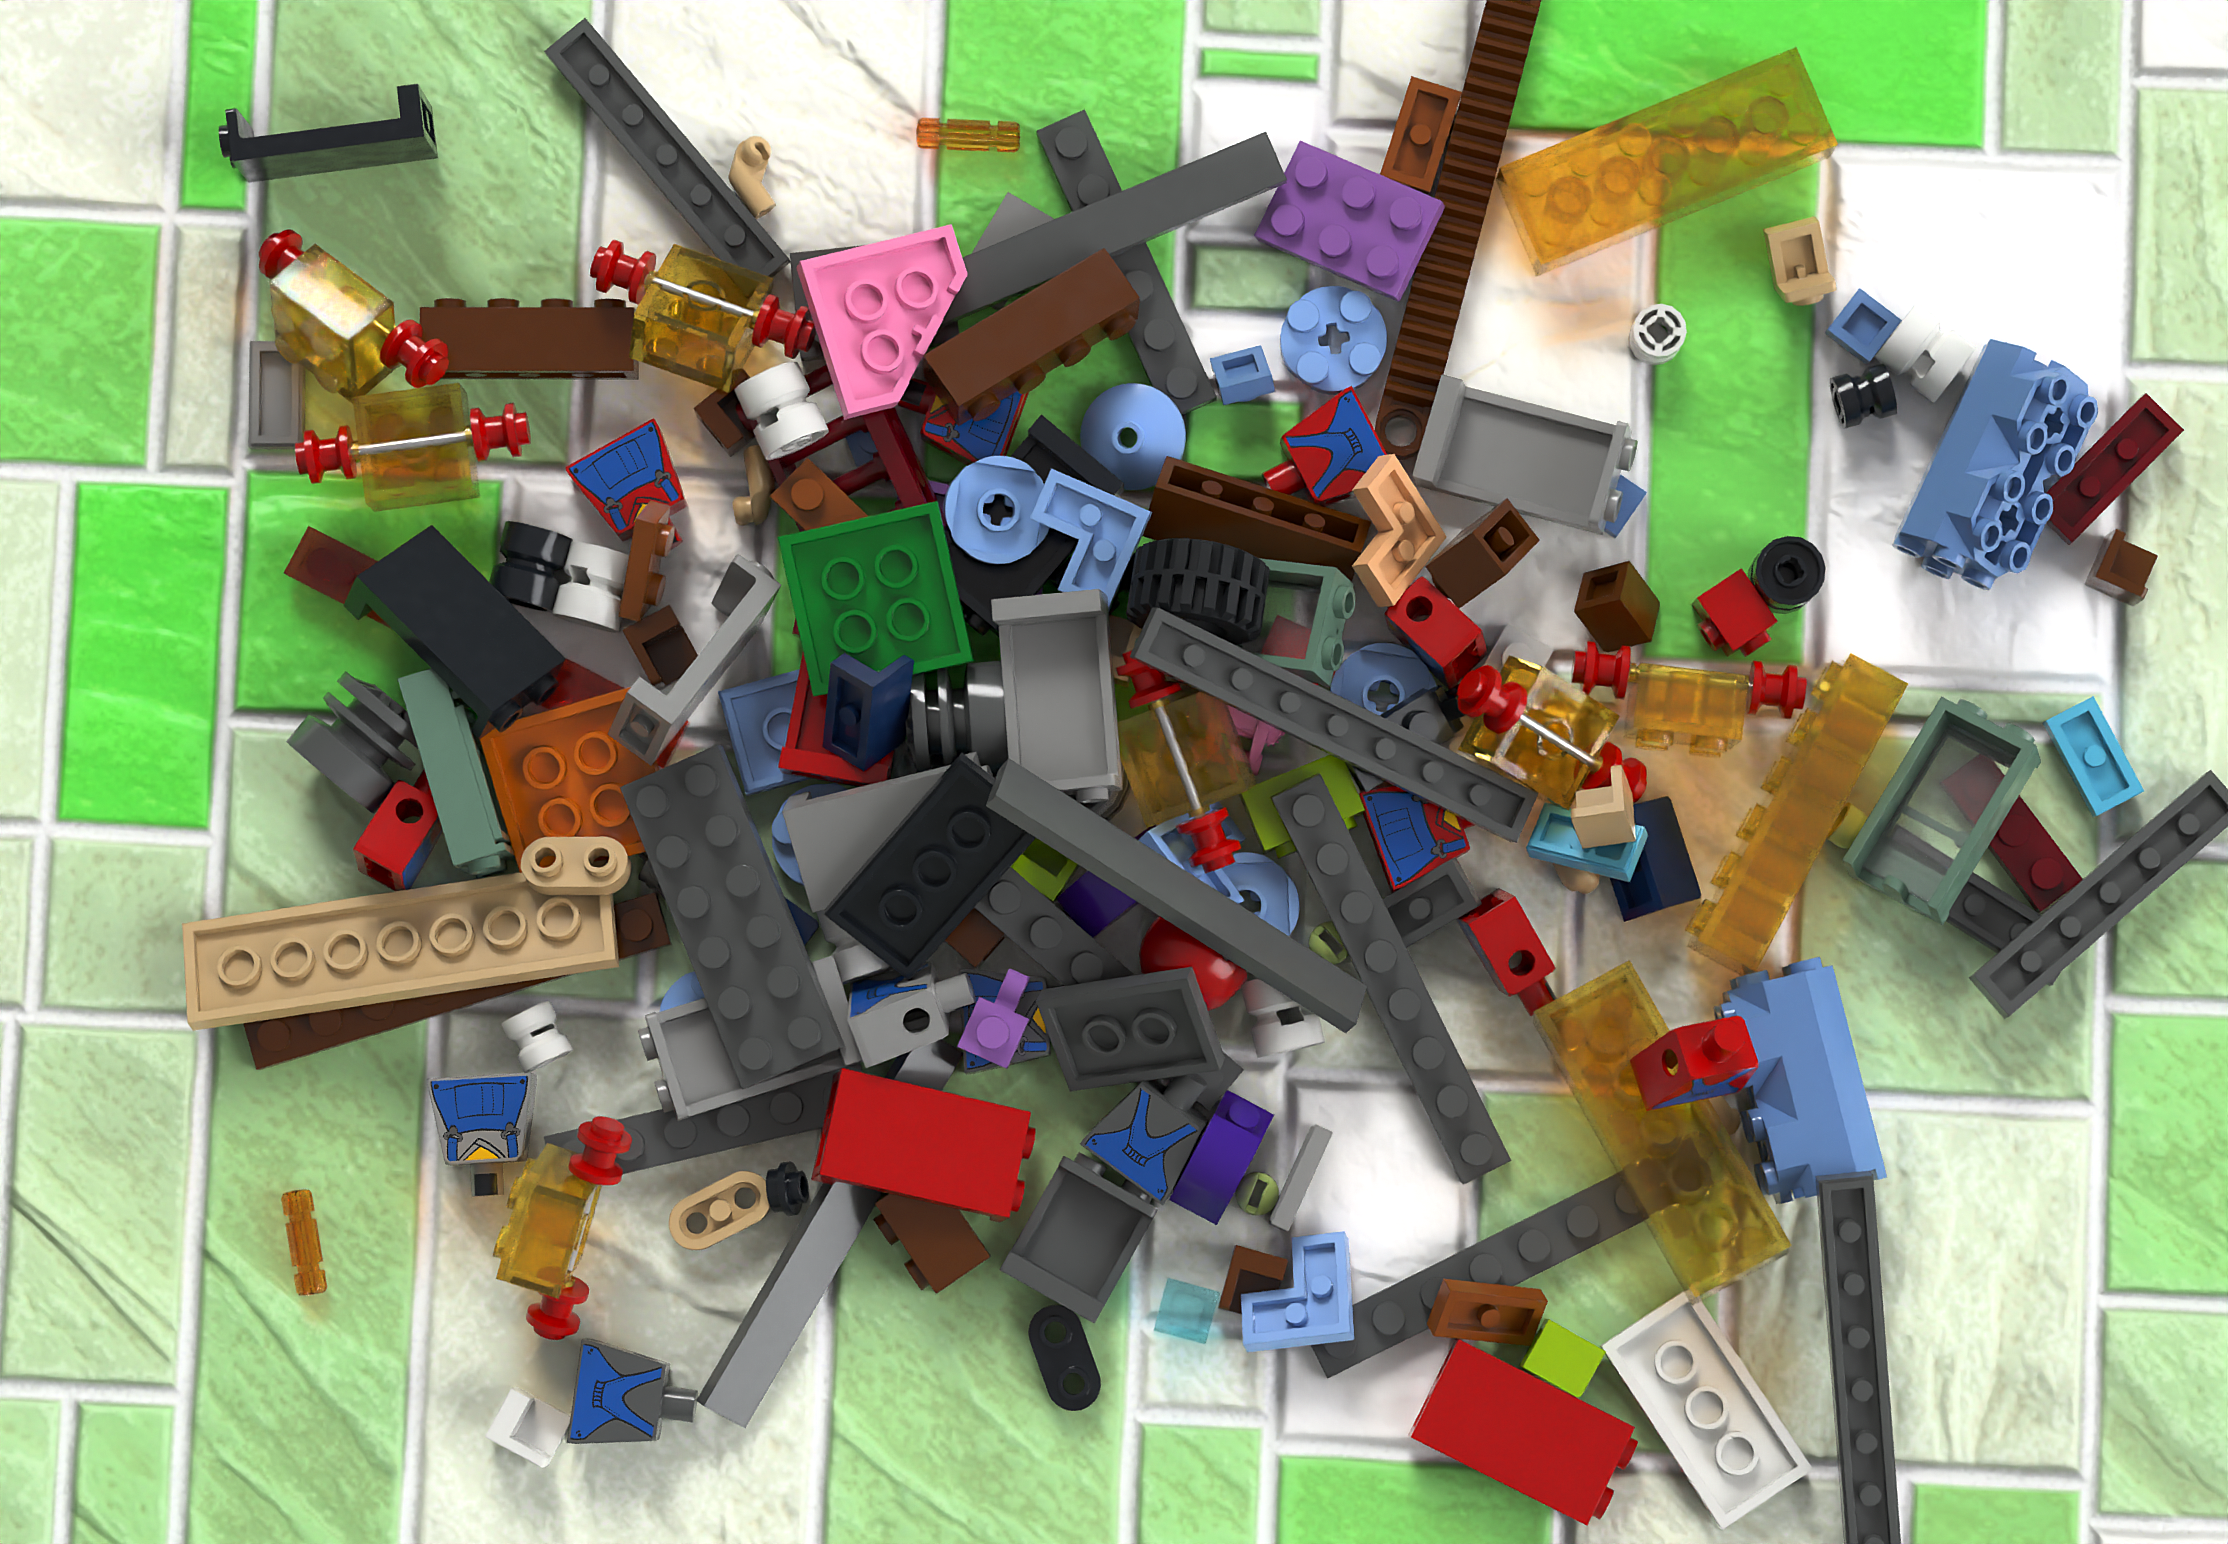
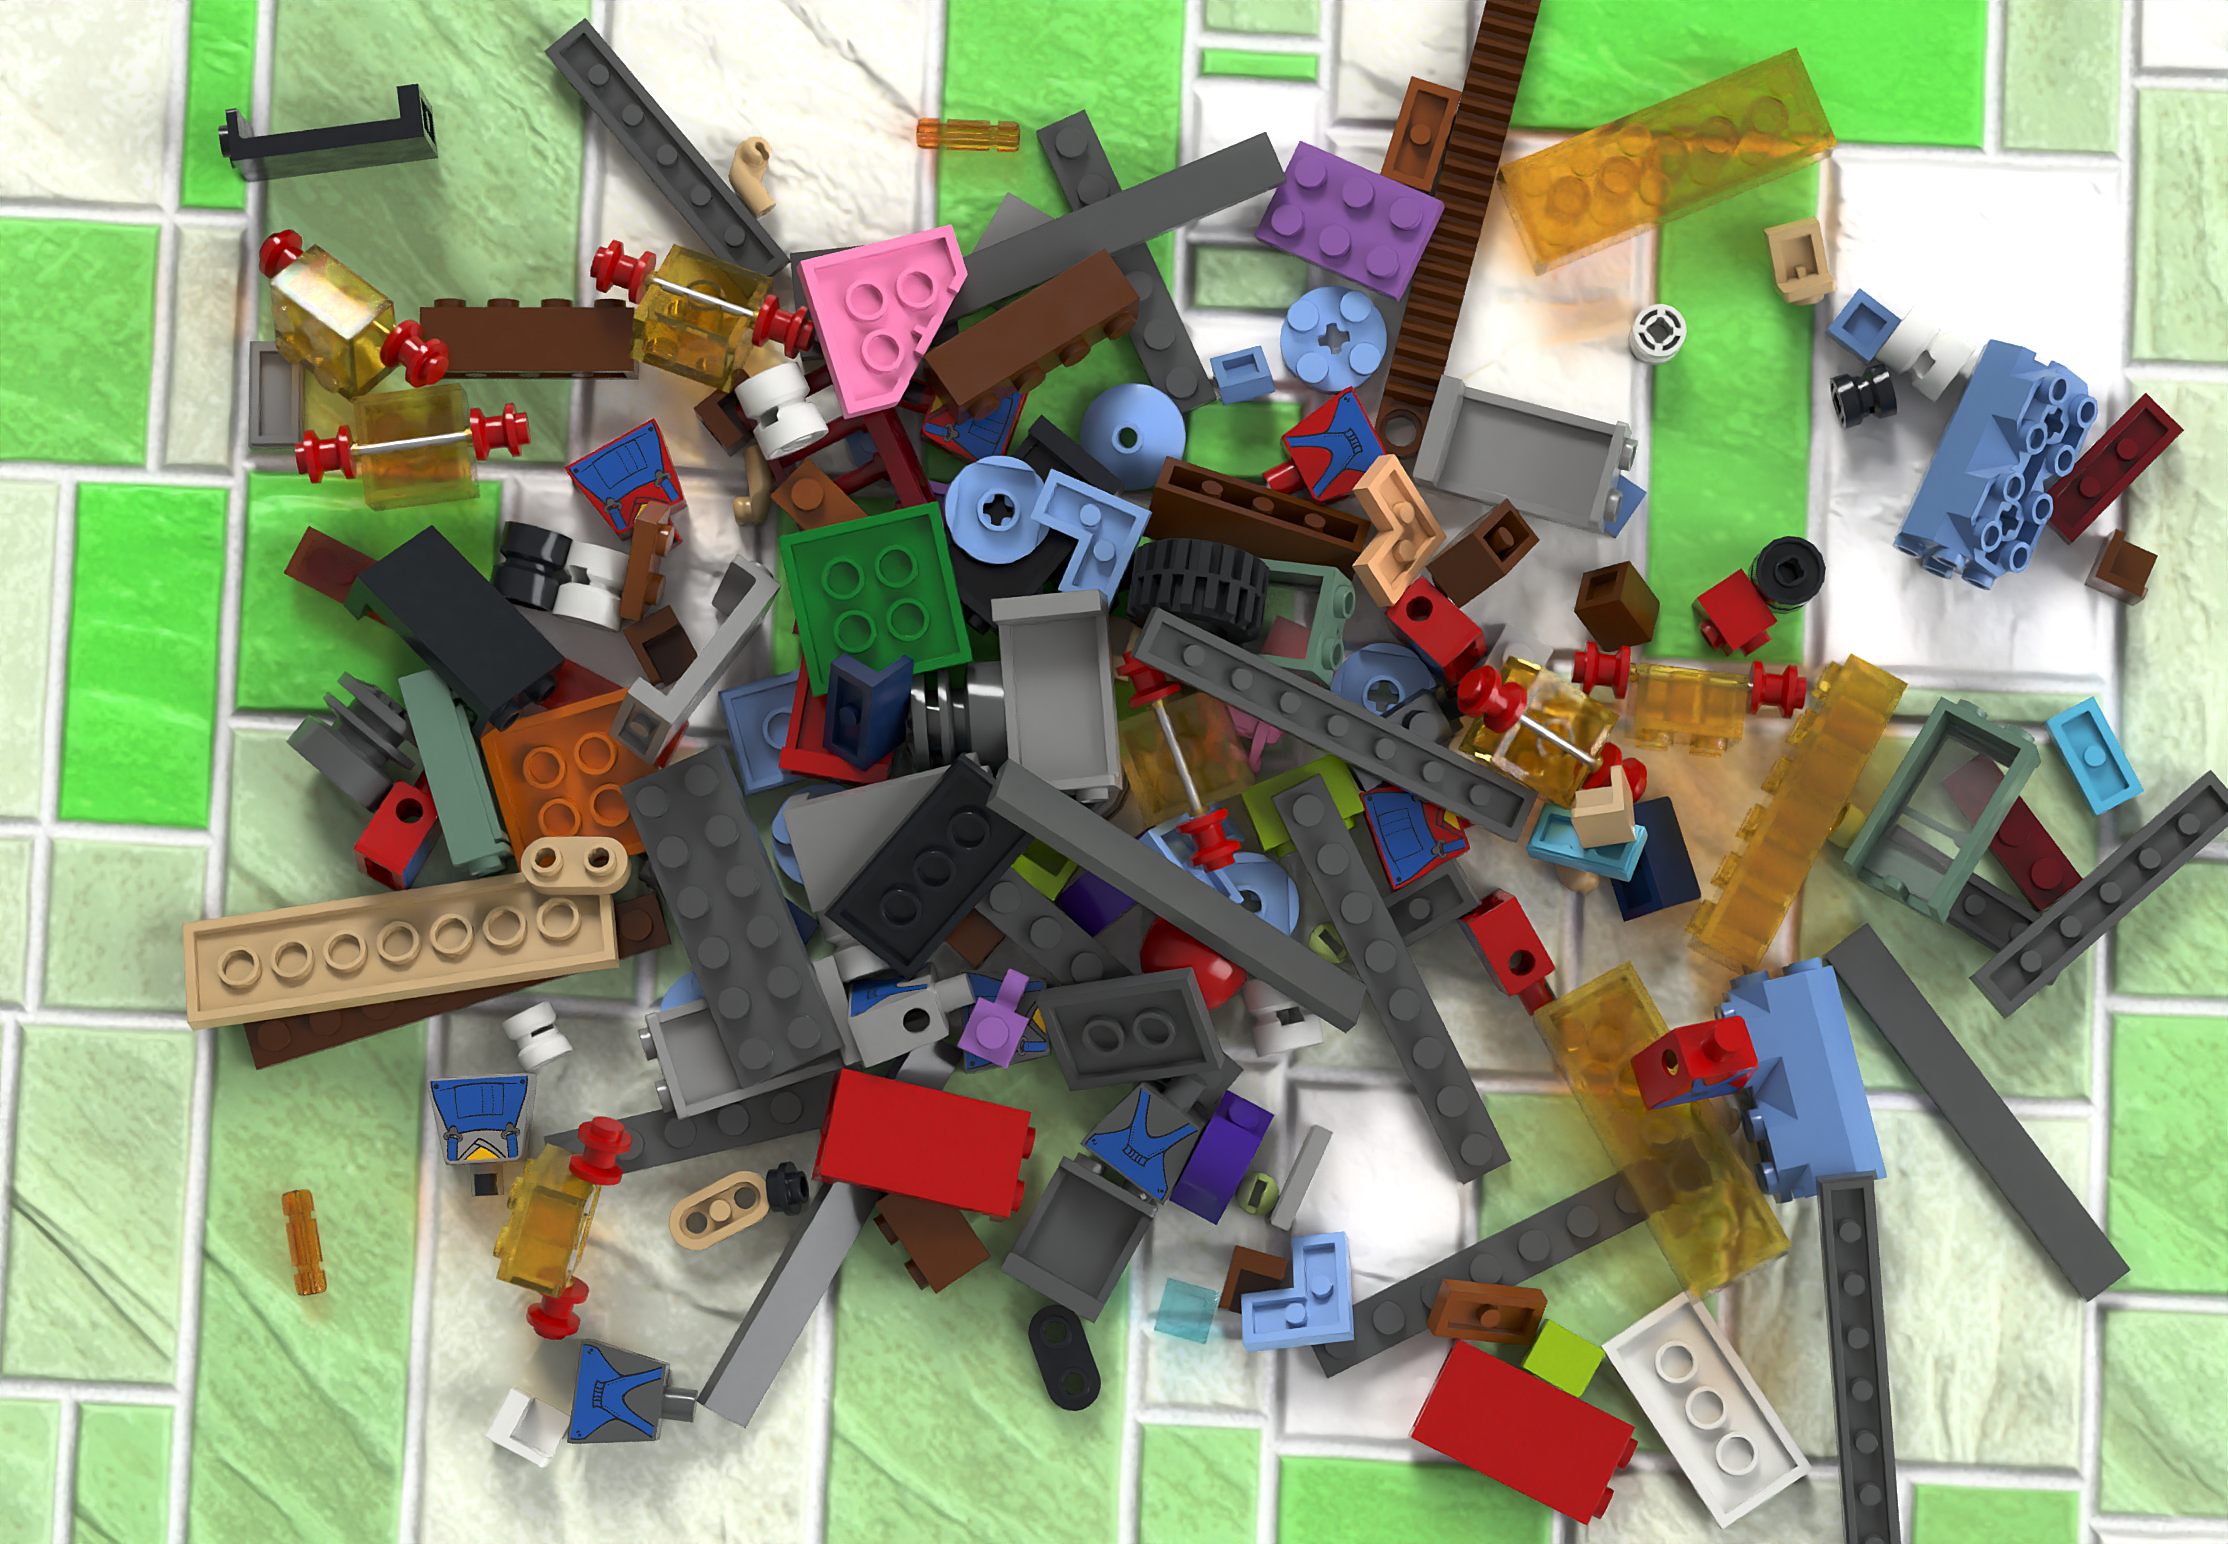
none -> dark grey tile [1823,923,2131,1302]

